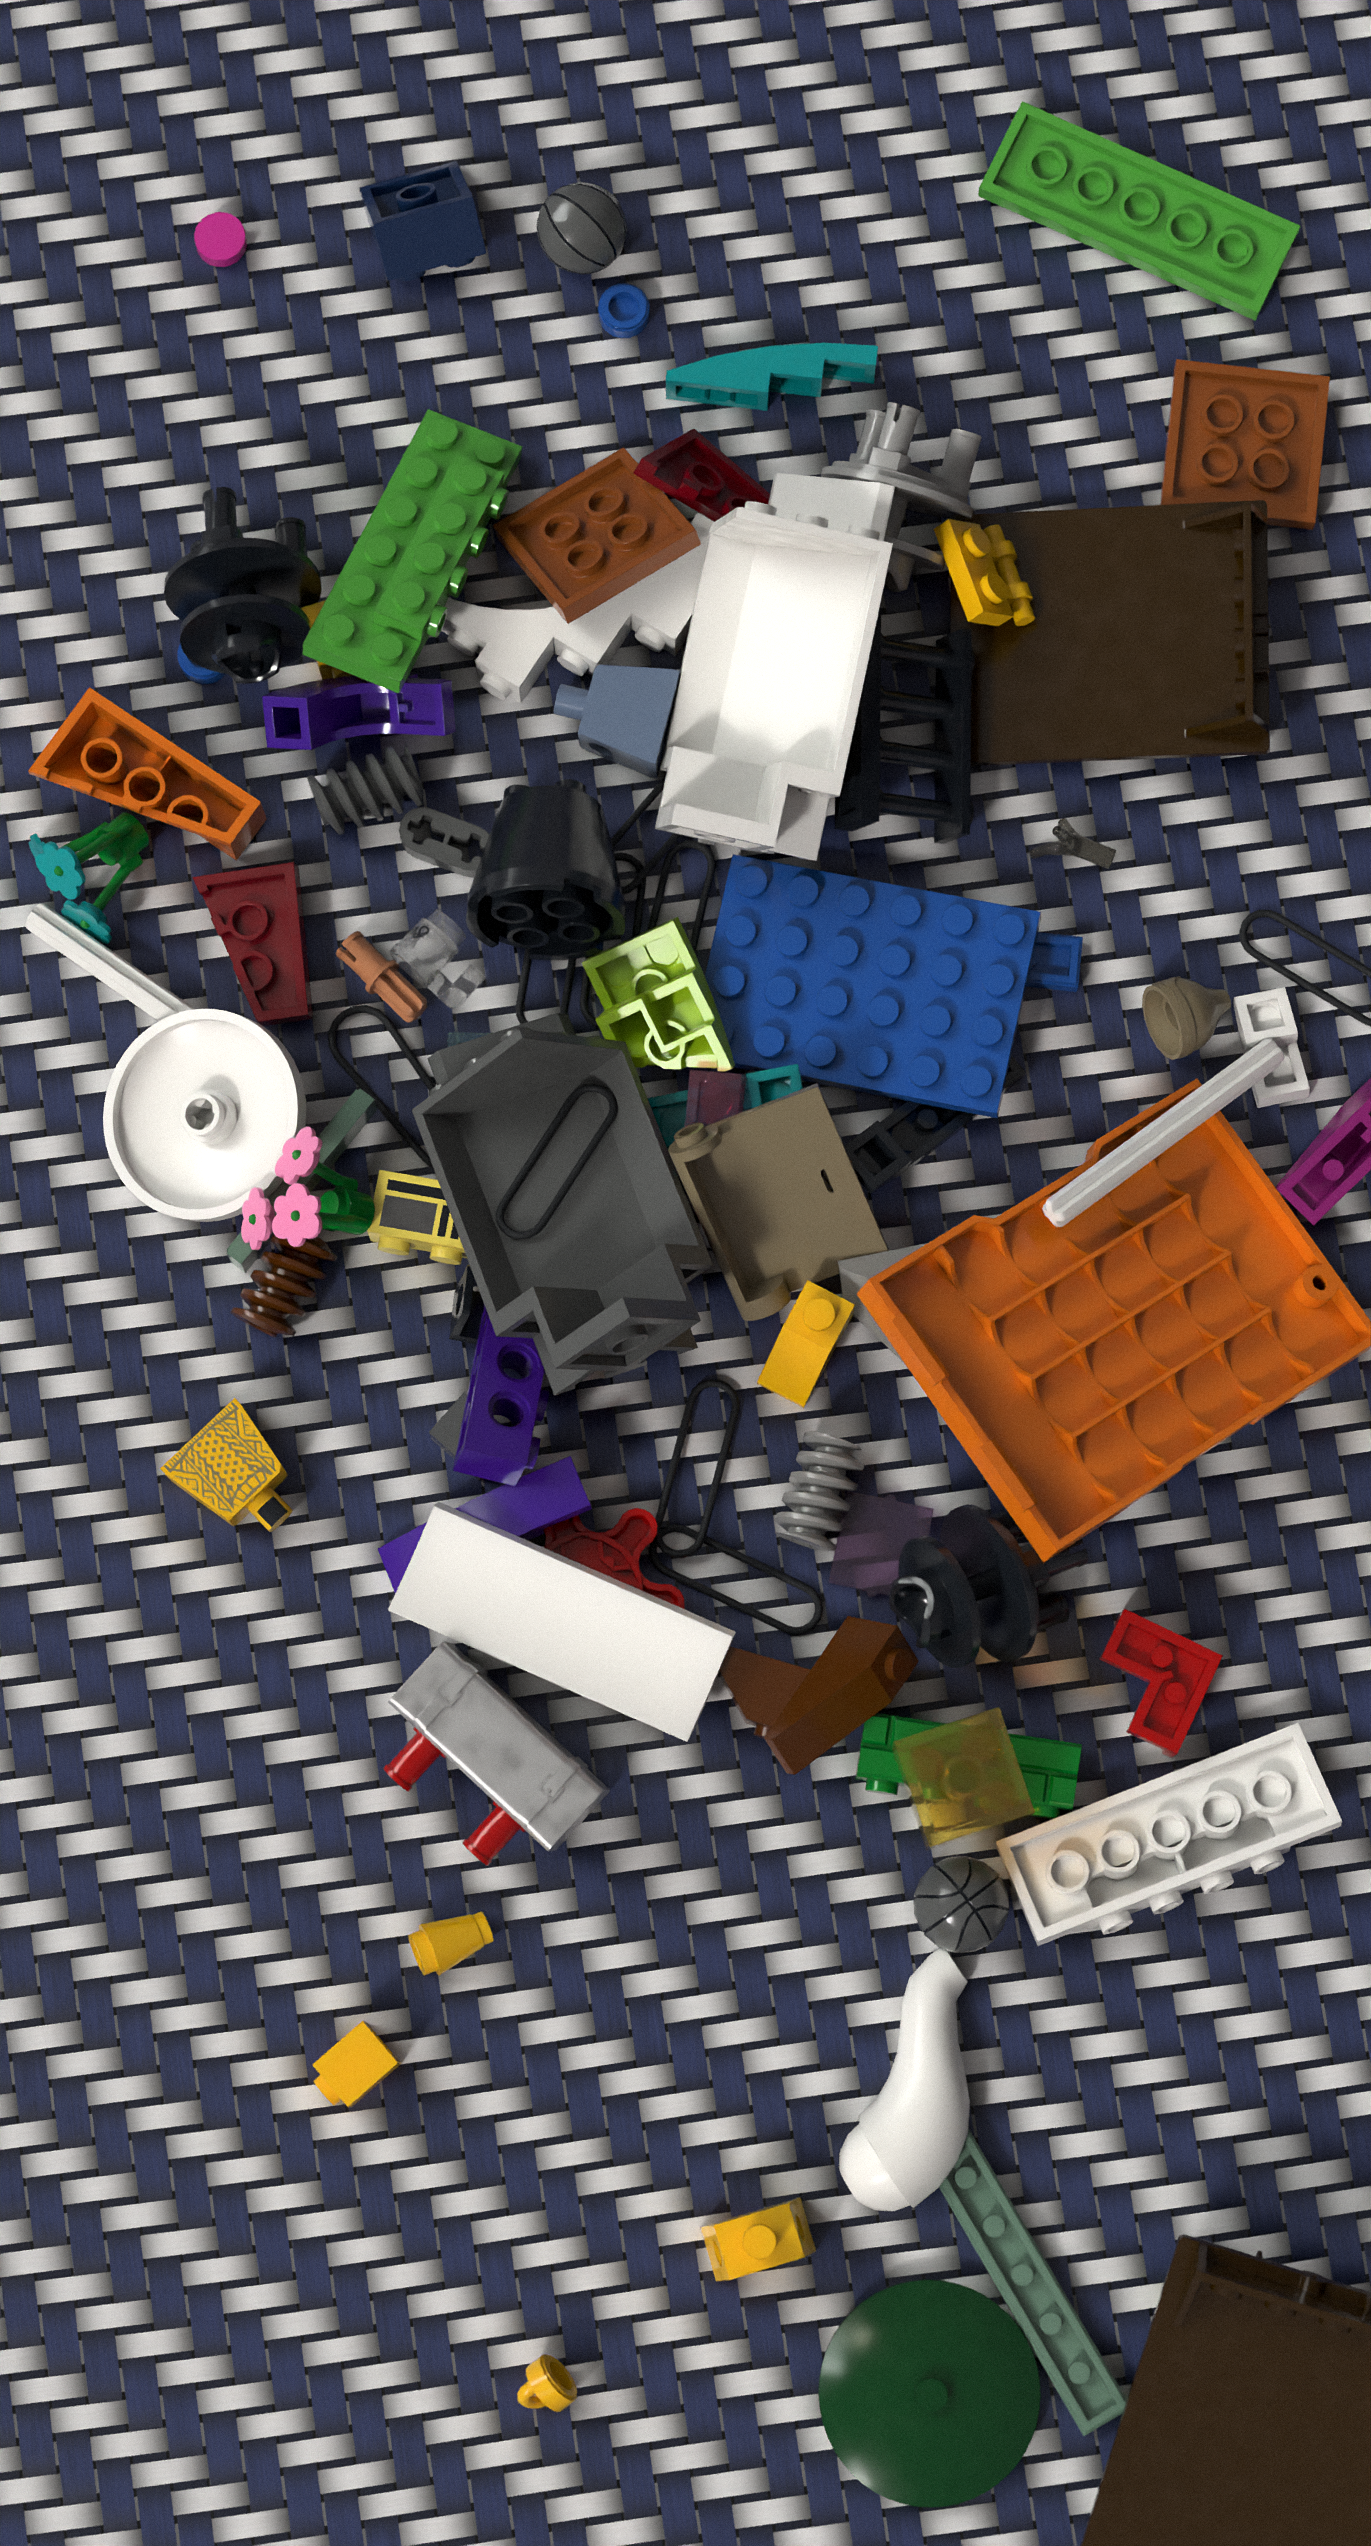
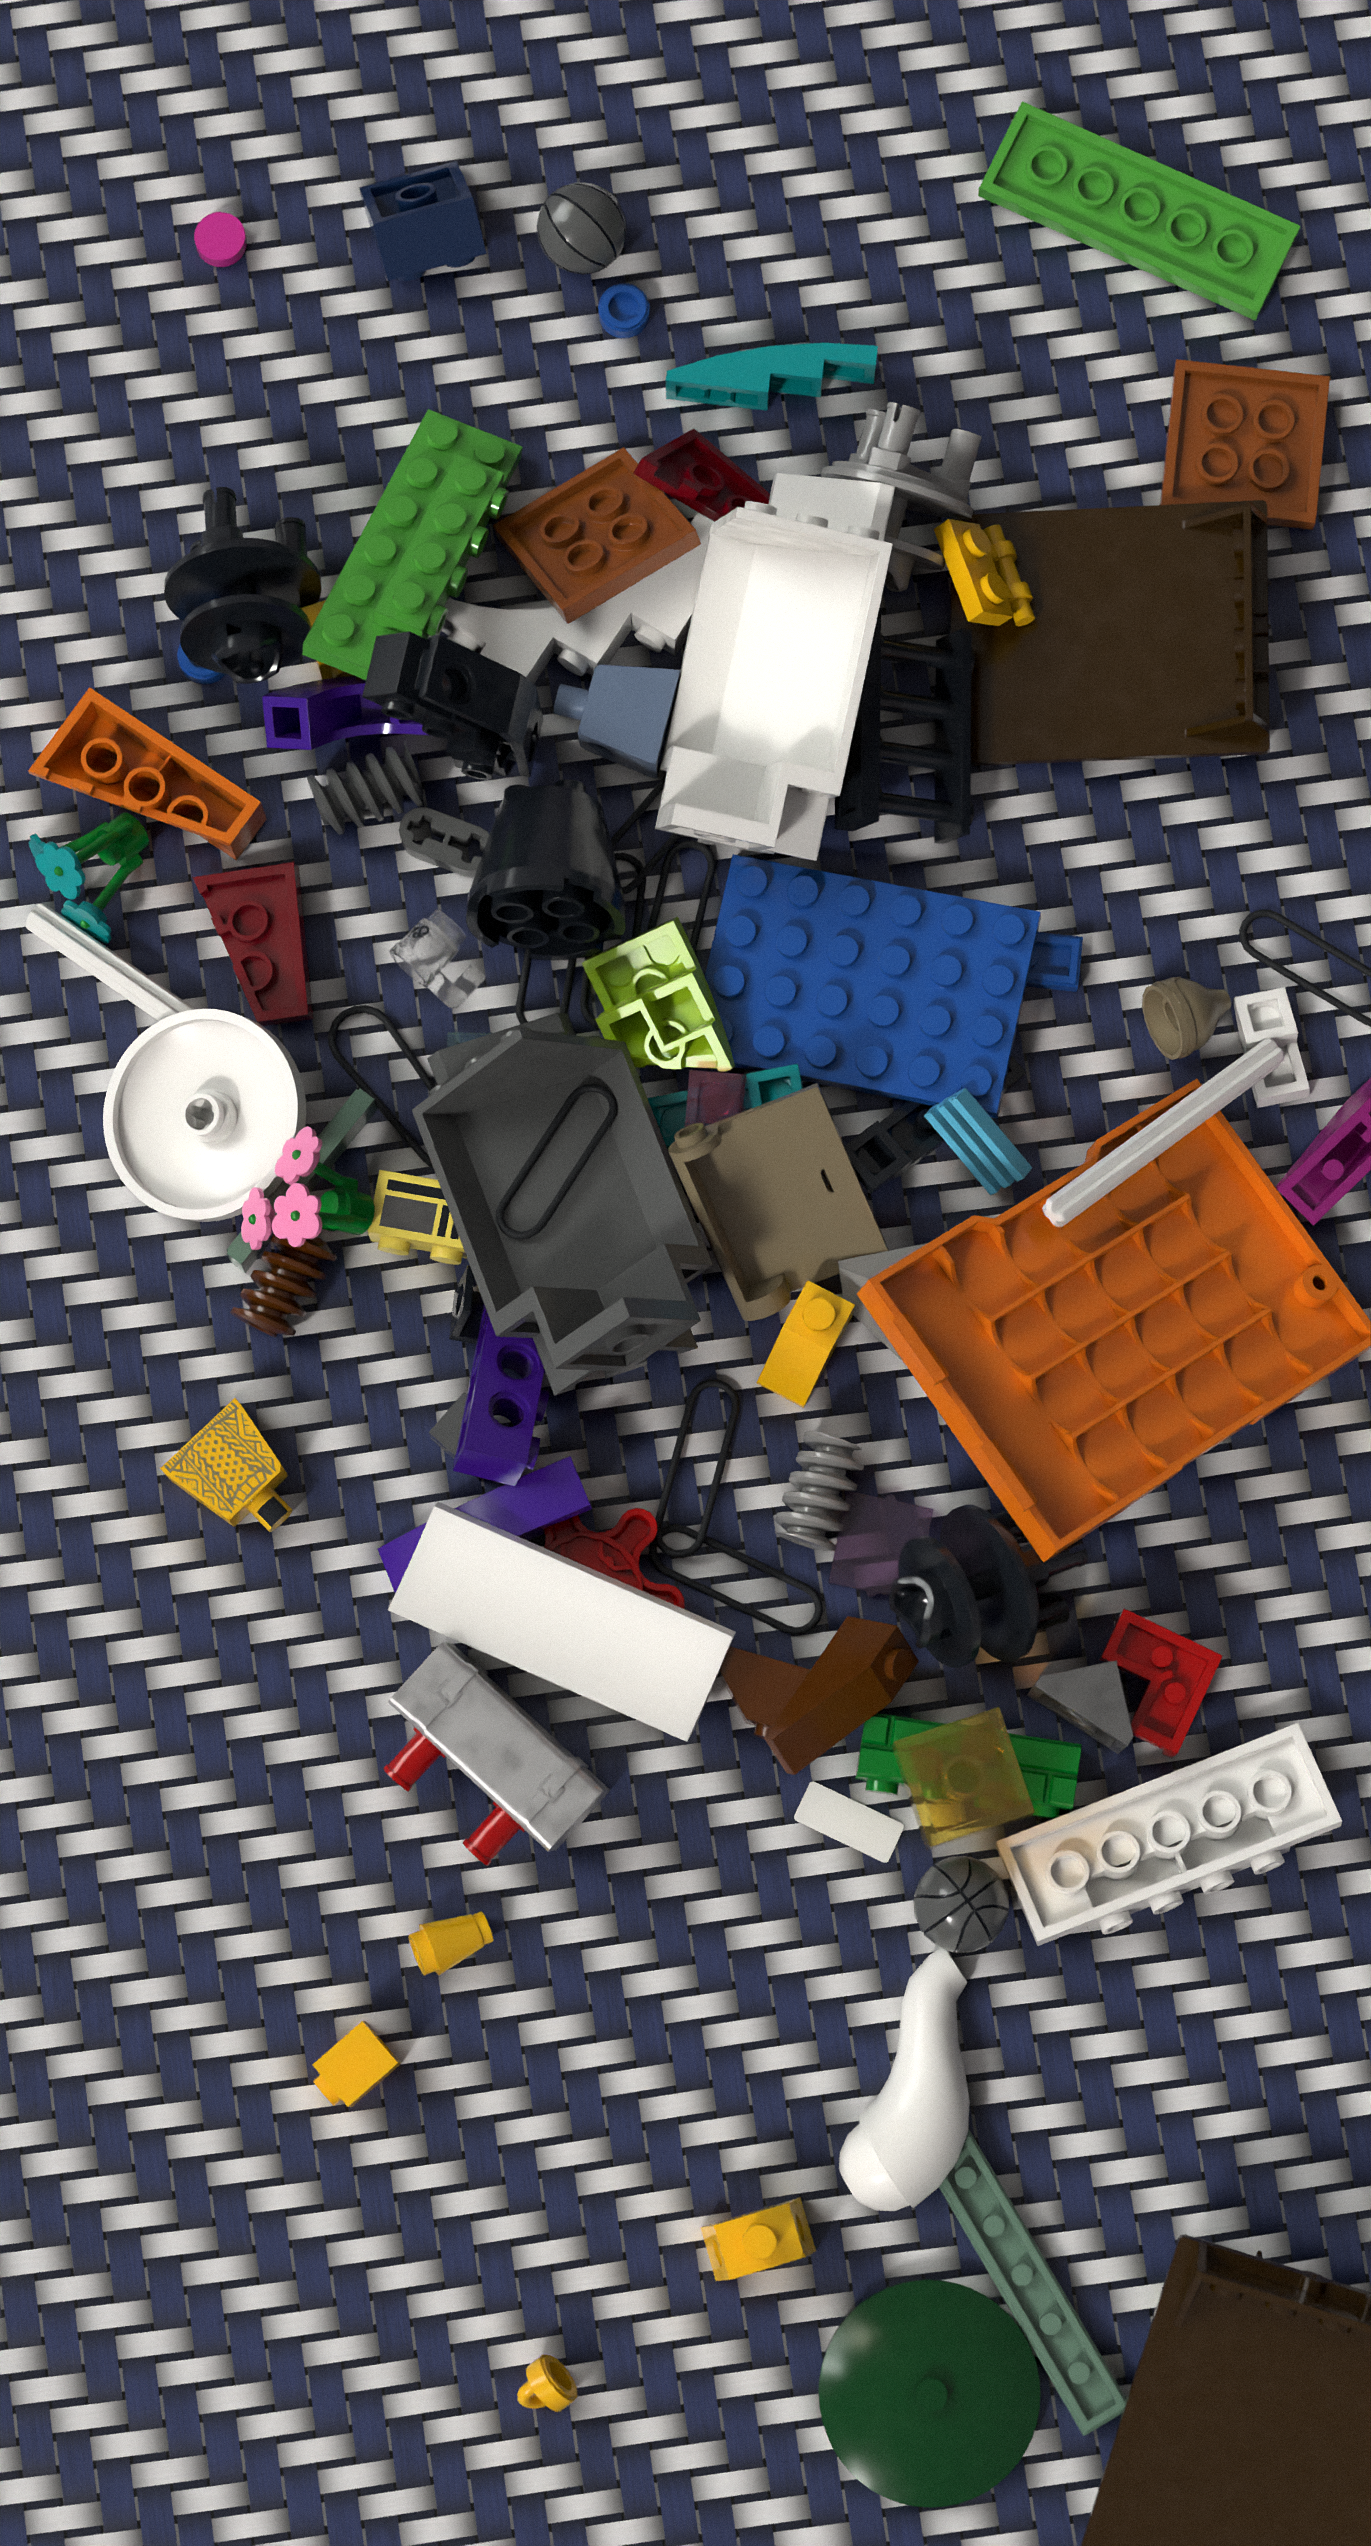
nougat axle [336,931,427,1023] -> none
clear smoke bar [1029,818,1116,869] -> none
none -> black brick [362,631,544,780]
none -> white sticker [794,1781,904,1863]
none -> medium azure tile [924,1088,1032,1195]
none -> flat silver slope [1027,1661,1134,1754]

